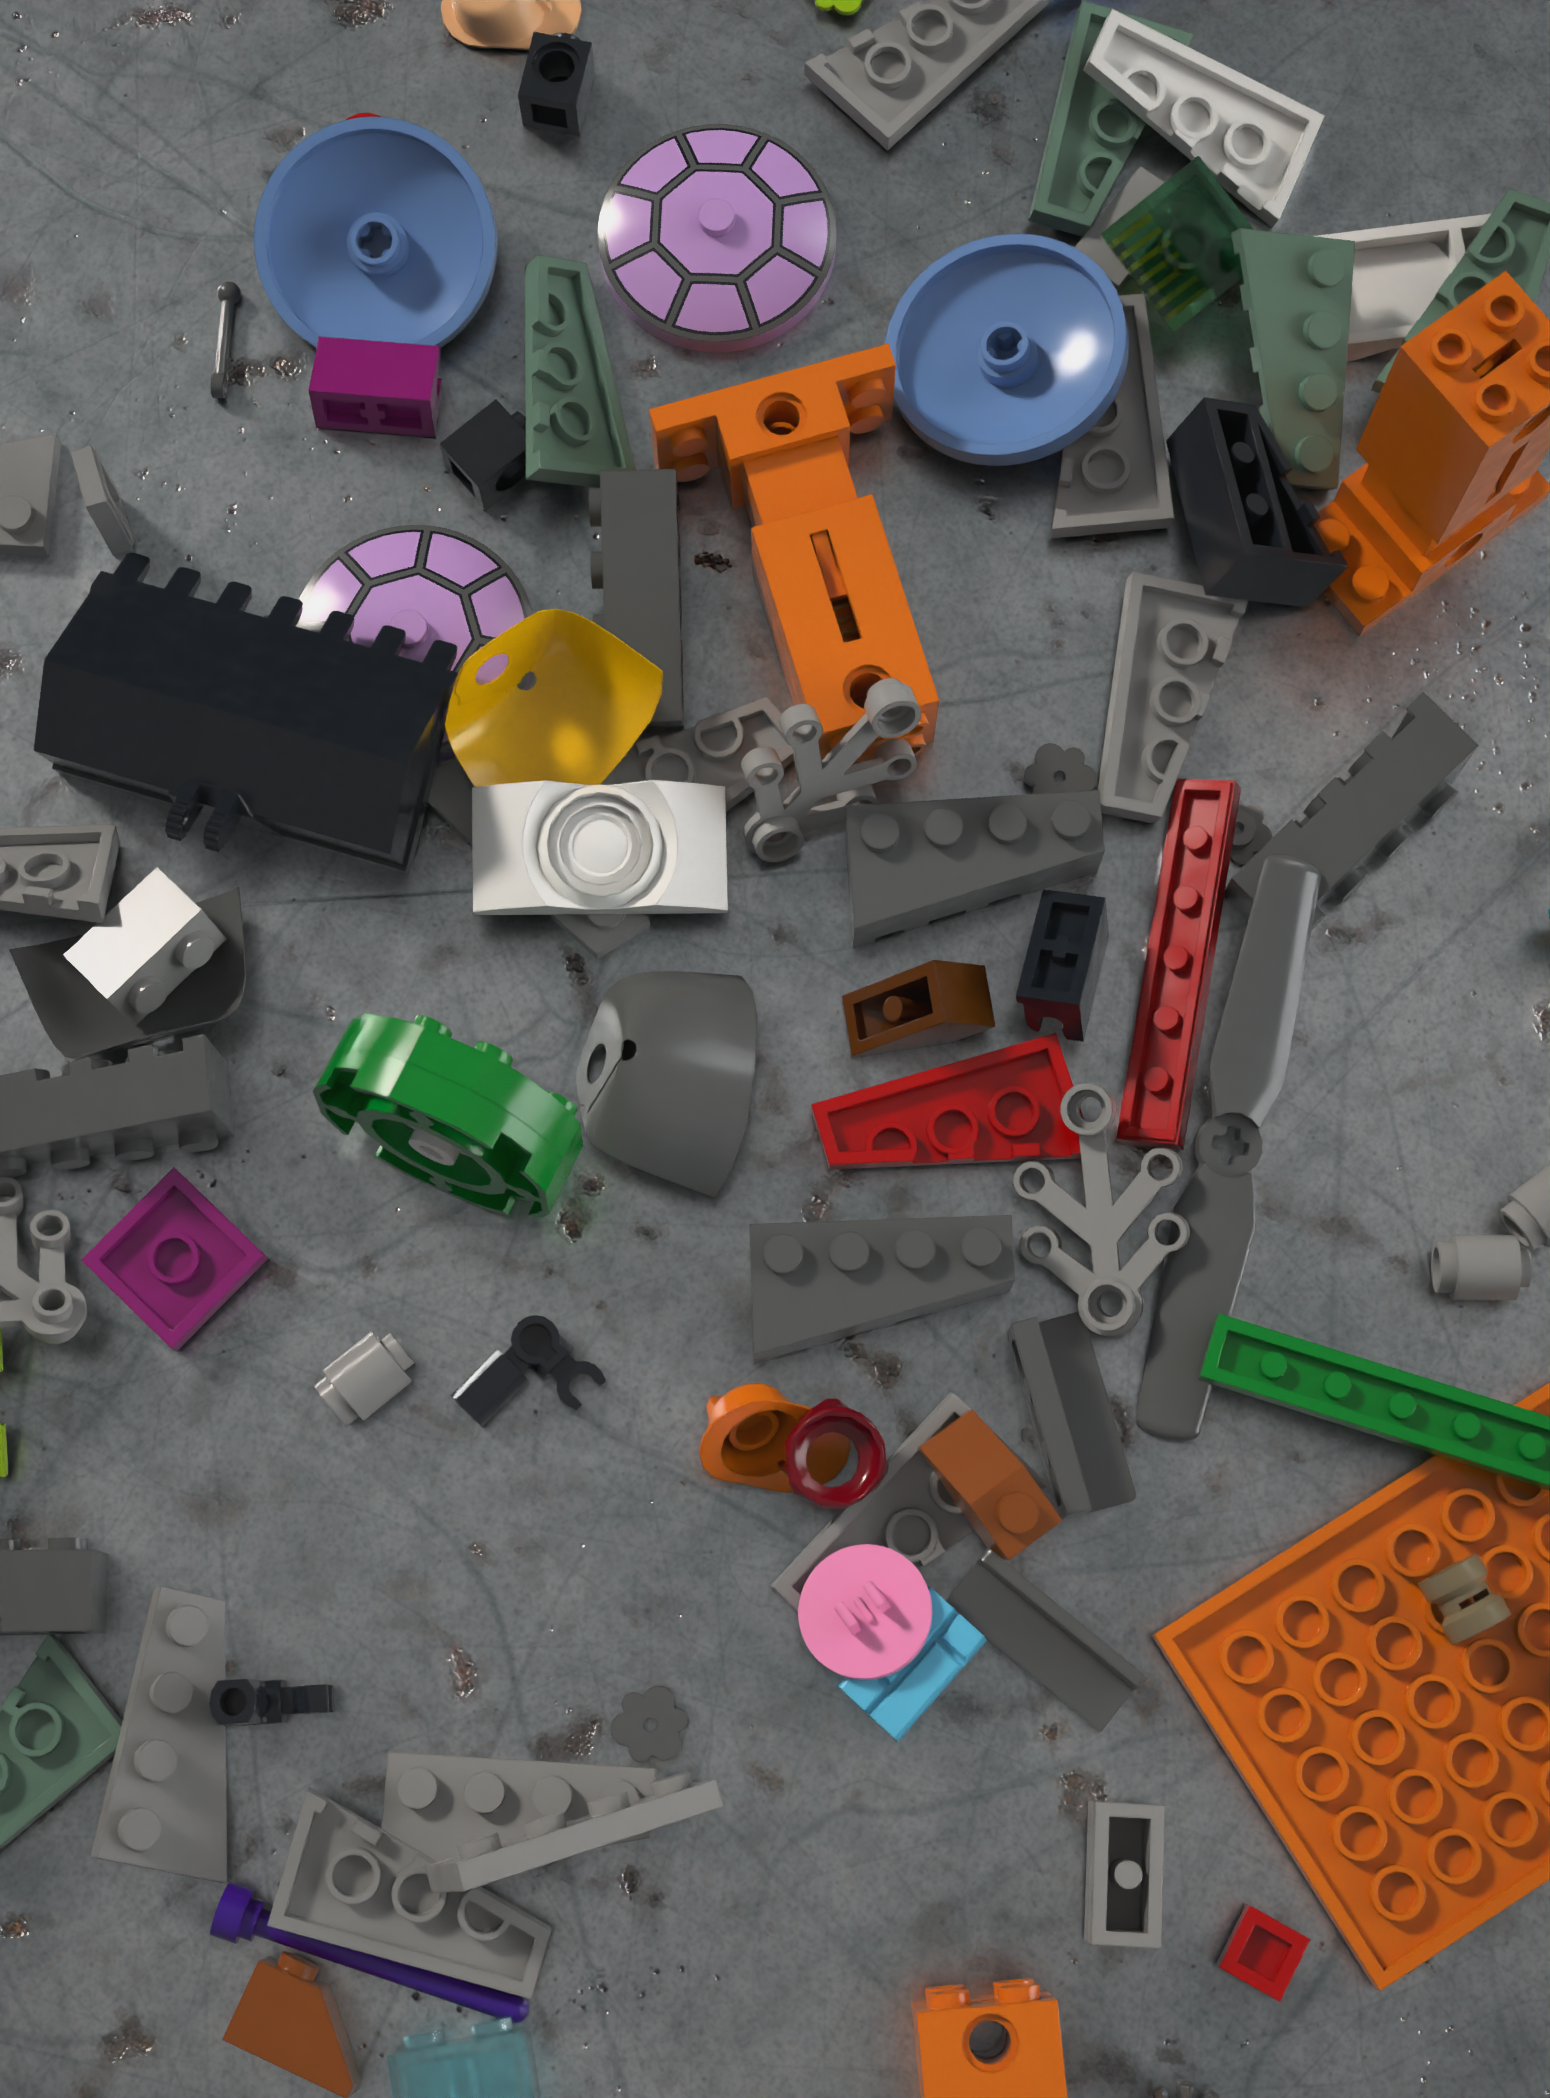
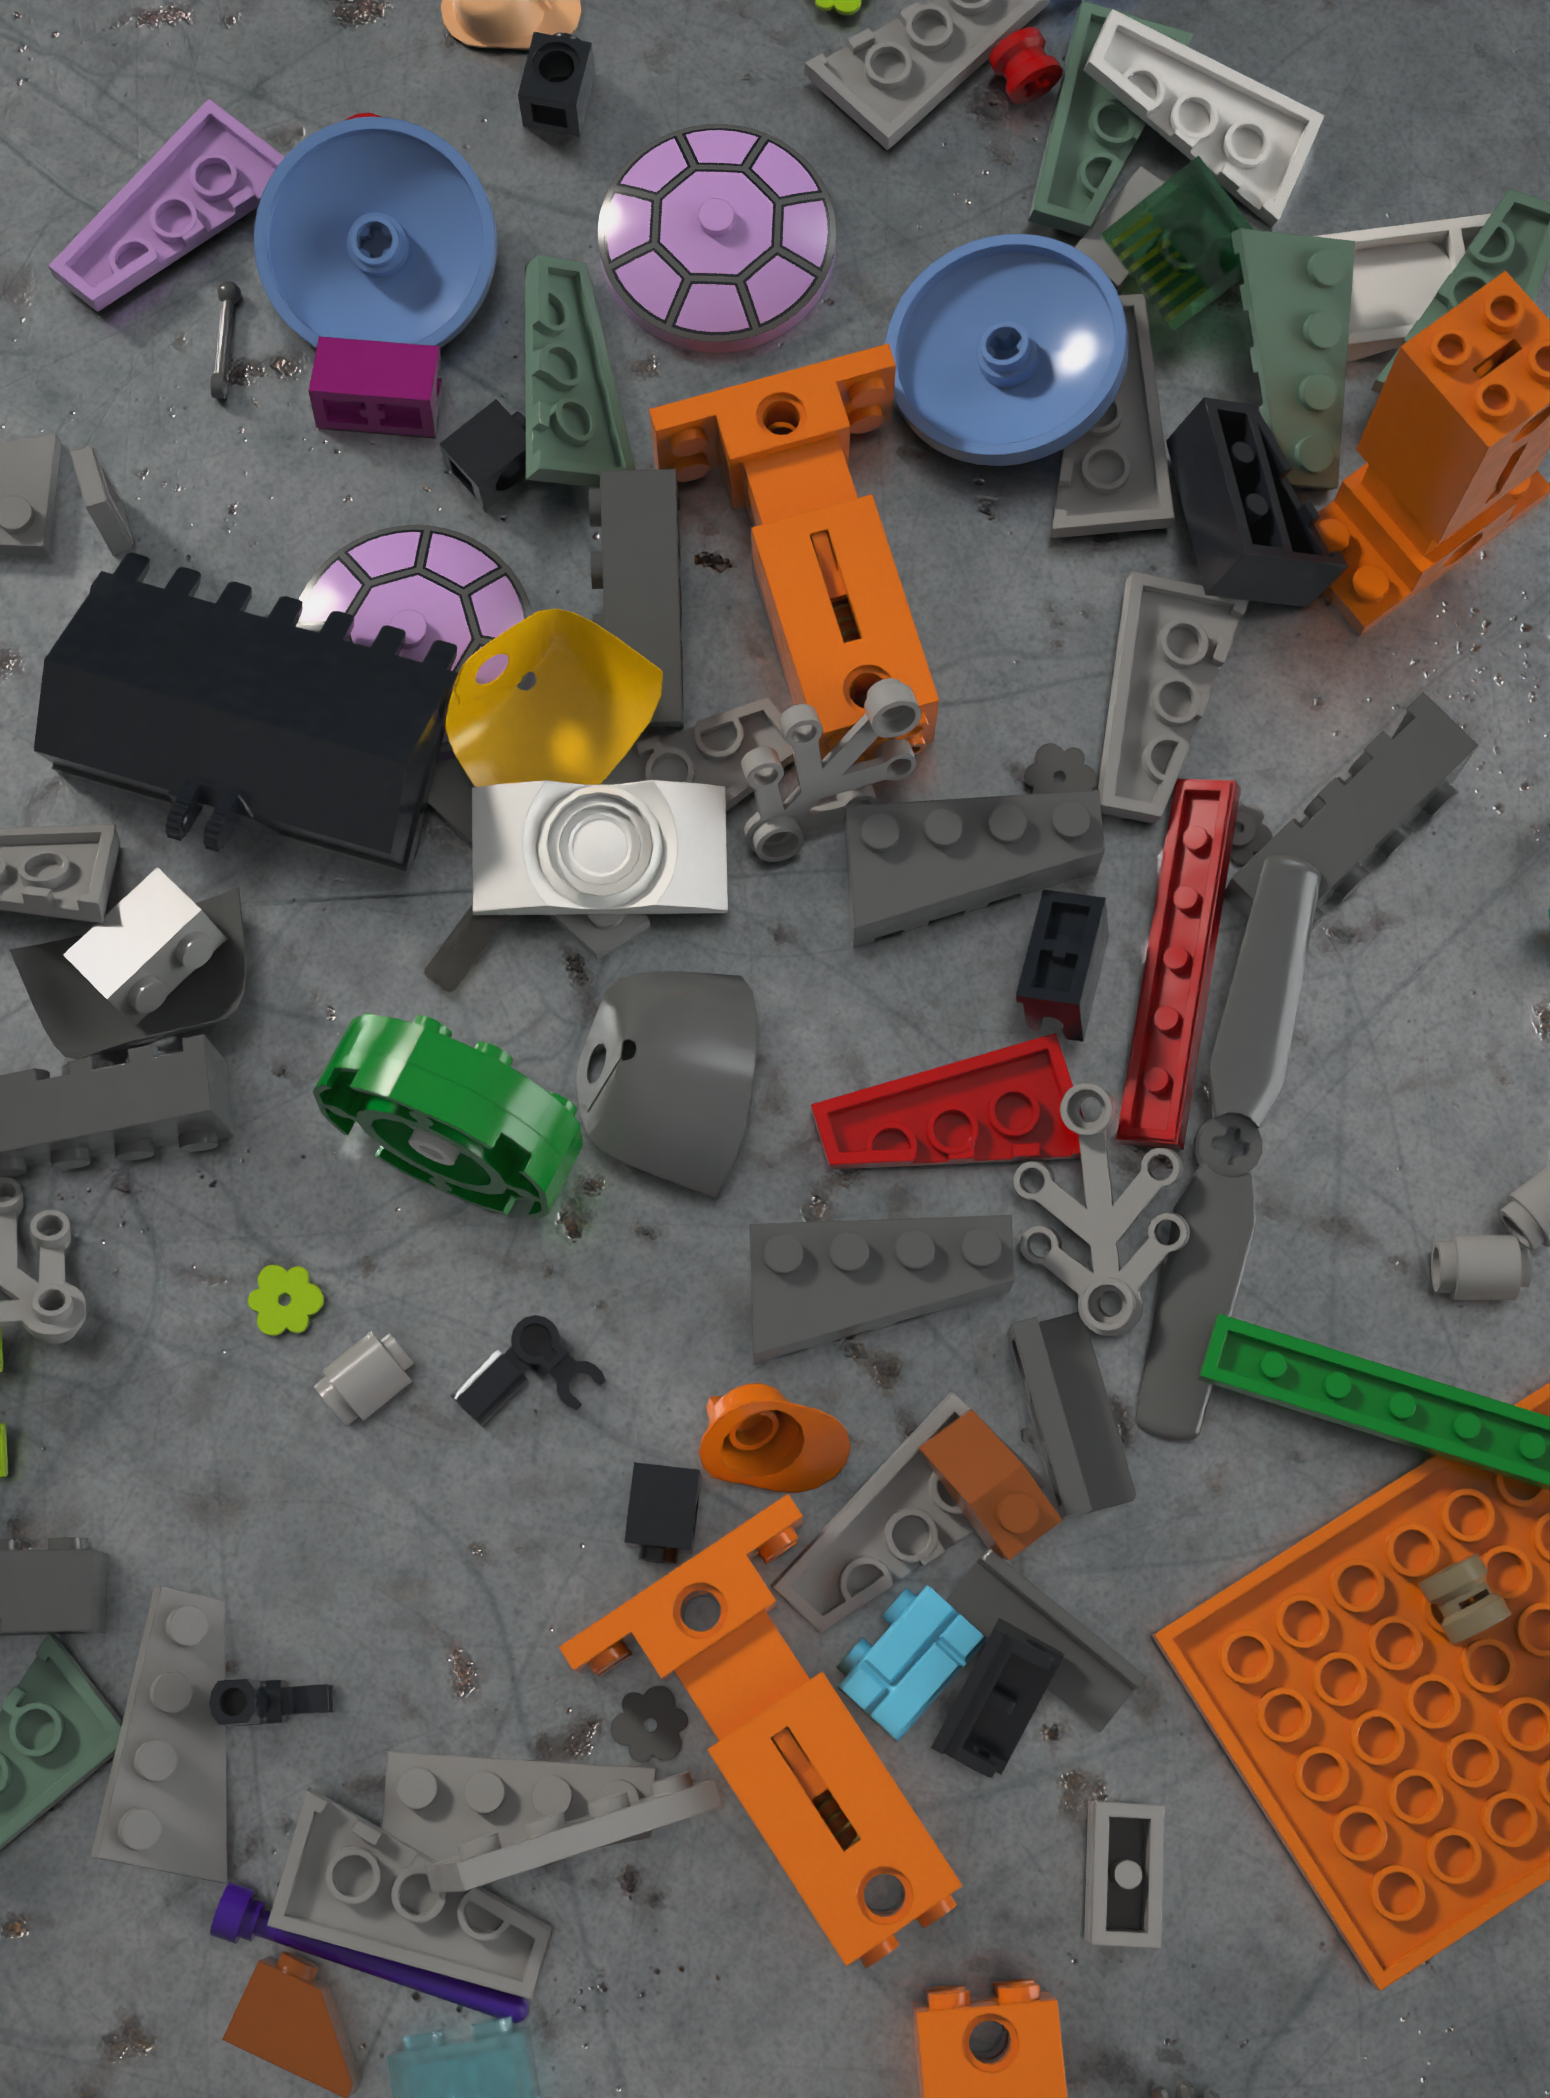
magenta plate [81,1167,269,1352] -> none
dark red piece [778,1399,889,1510] -> none
bright pink piece [798,1544,933,1680] -> none
reddish brown slope [842,960,996,1057] -> none
red plate [1215,1904,1311,2002] -> none
none -> lavender wing [48,99,284,312]
none -> lime plant [248,1265,324,1336]
none -> clear smoke axle [423,903,511,993]
none -> orange brick [559,1494,963,1968]
none -> black brick [624,1462,702,1564]
none -> black hinge [931,1618,1065,1778]
none -> red wheel [989,27,1063,105]

